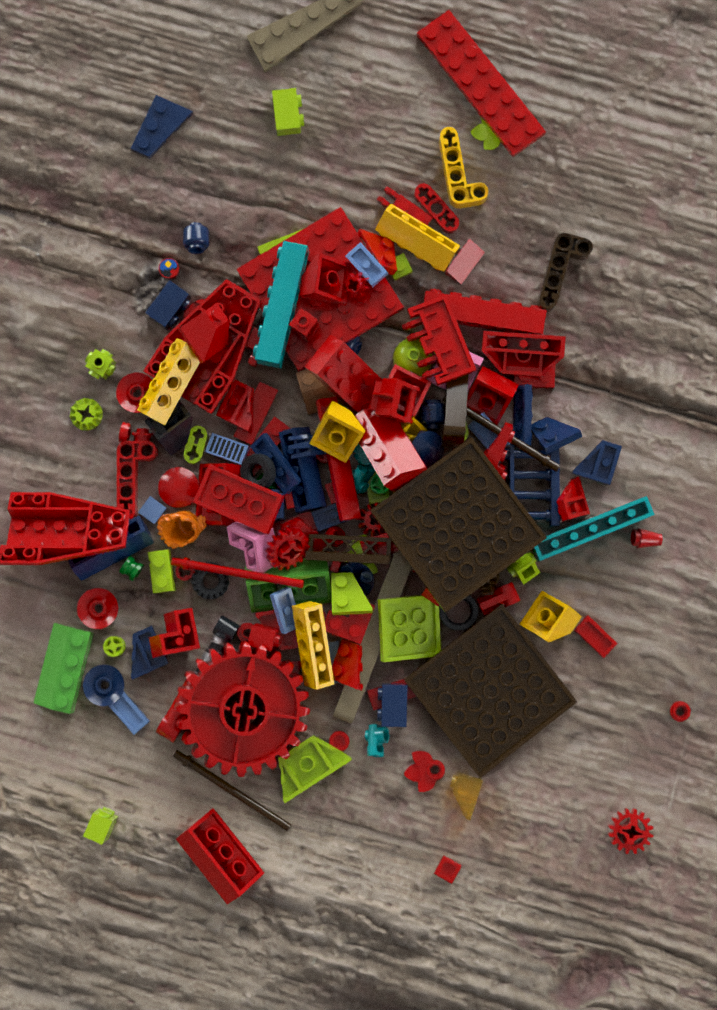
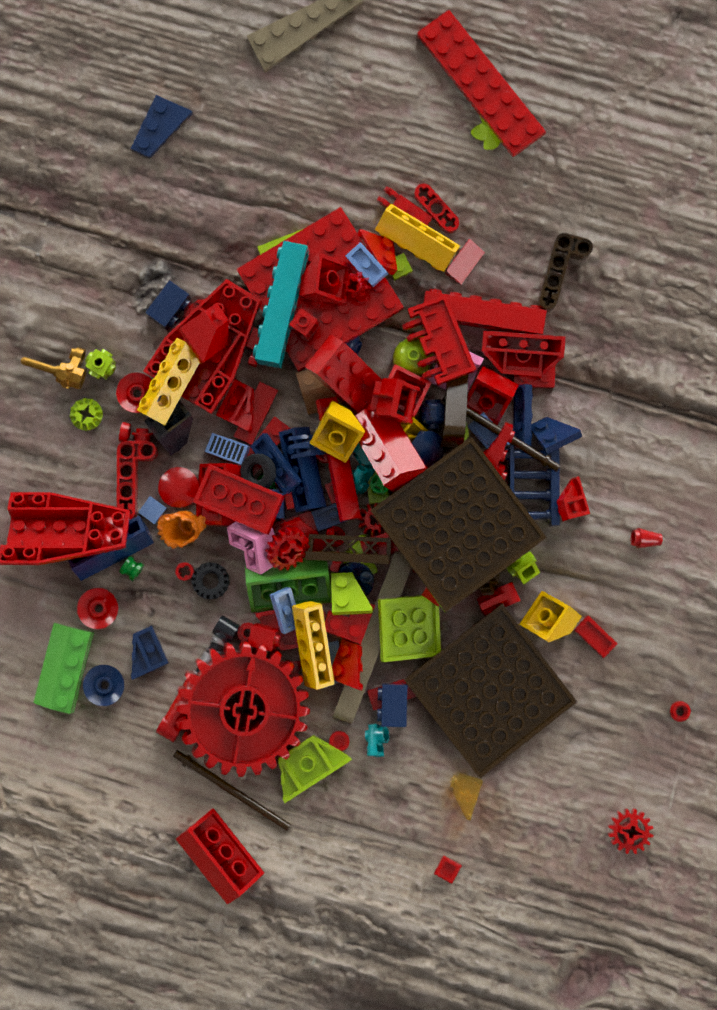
lime brick [83,807,118,845] -> none
lime wheel [103,636,126,657] -> none
medium blue tile [109,691,150,735] -> none
lime brick [148,549,176,594] -> none
red brick [149,608,200,658] -> none
tile [159,258,180,280] -> none
red bar [171,557,304,588] -> none
dark blue head [183,222,209,254] -> none
lime beam [183,426,208,465] -> none
lime brick [272,88,304,136] -> none
red plate [404,751,445,792] -> none
yellow beam [439,127,488,209] -> none
black tyre [439,595,478,630] -> none
teal brick [532,496,655,562] -> none
dark blue wing [572,440,622,485] -> none
none -> pearl gold piece [20,347,87,389]

